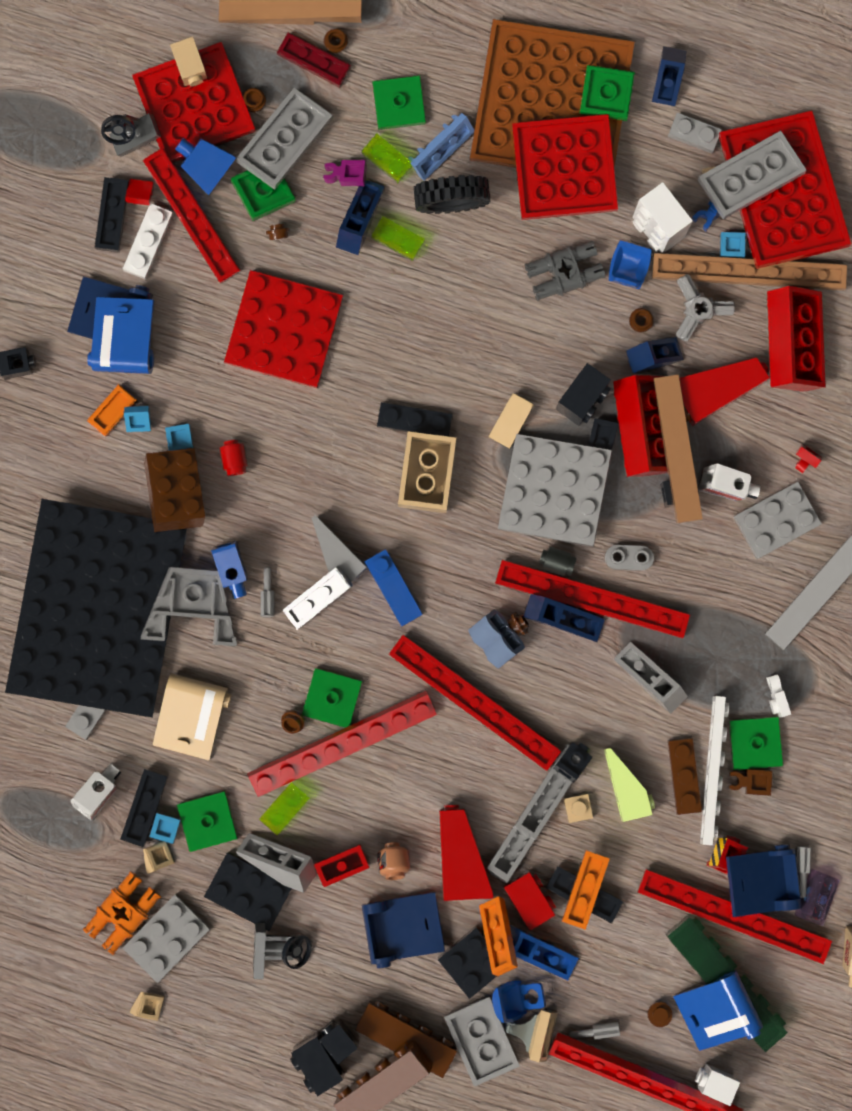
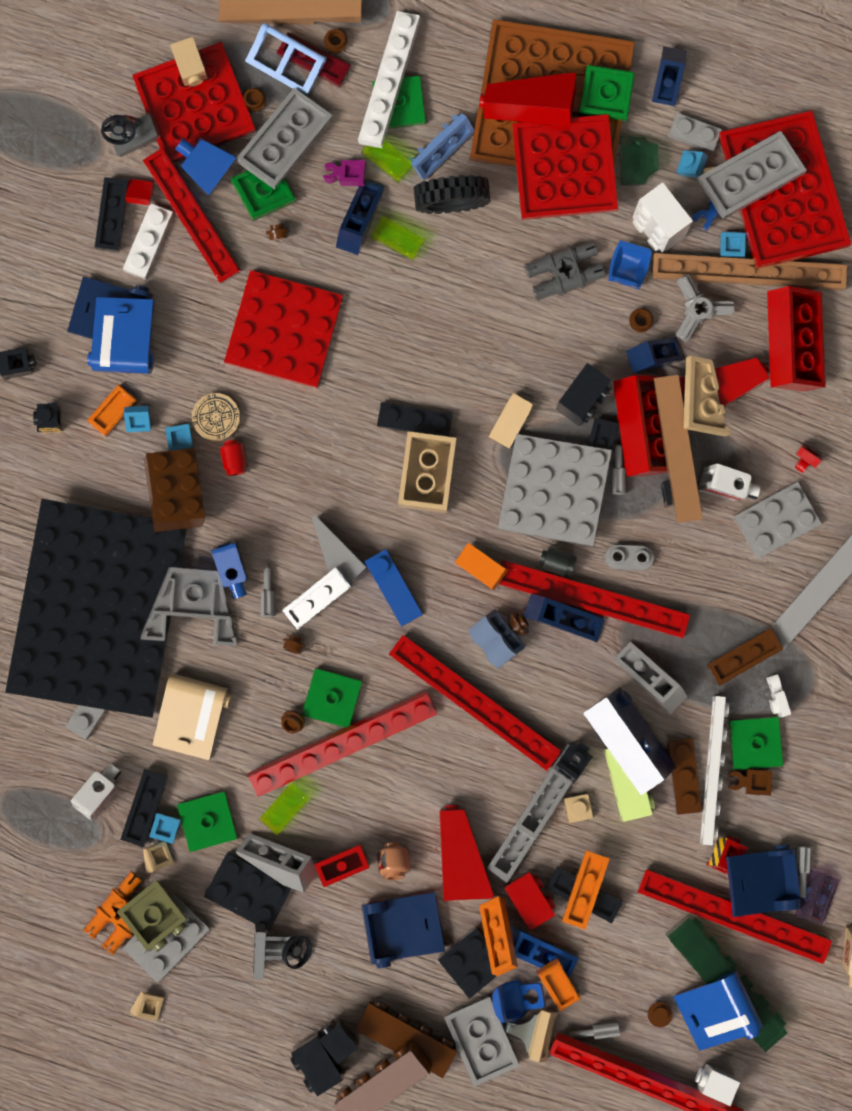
none -> black brick [33,403,62,433]
none -> olive plate [117,880,190,952]
none -> tan tile [192,393,240,442]
none -> light blue window [245,22,327,96]
none -> reddish brown plate [283,635,306,655]
none -> white plate [358,11,421,148]
none -> orange tile [454,543,508,590]
none -> red slope [479,73,577,126]
none -> orange tile [536,958,581,1011]
none -> brick [584,687,677,795]
none -> light grey axle [612,445,626,495]
none -> clear green slope [620,136,658,186]
none -> dark azure plate [676,150,708,178]
none -> tan wing [683,355,731,437]
none -> reddish brown plate [706,628,783,686]

